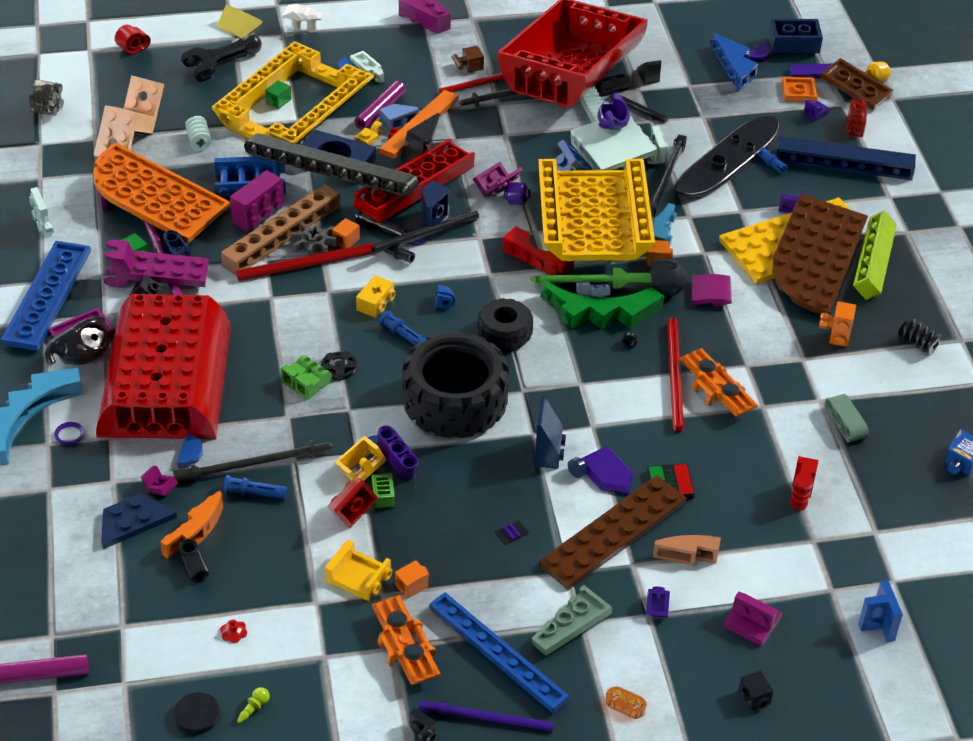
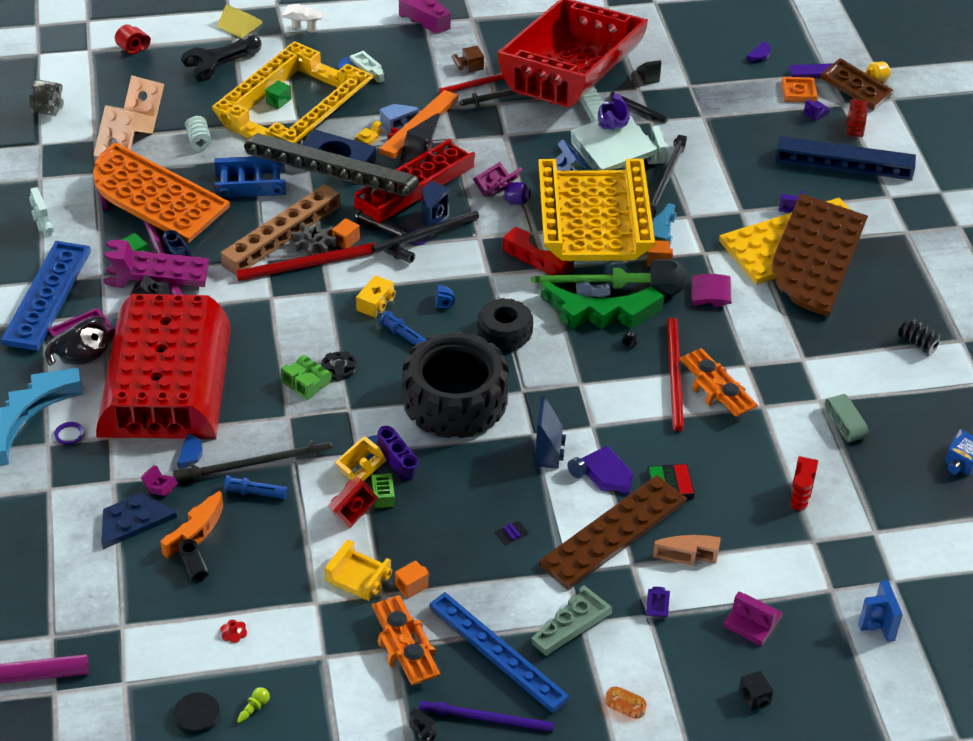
magenta brick [230,170,284,233] -> none
magenta piece [354,81,406,130] -> none
black brick [595,73,631,94] -> none
black piece [675,116,781,198] -> none
blue slope [710,33,758,91] -> none
blue pin [757,147,788,175] -> none
dark blue brick [768,19,823,54] -> none
orange brick [819,301,856,347] -> none
lime brick [853,210,897,300] -> none

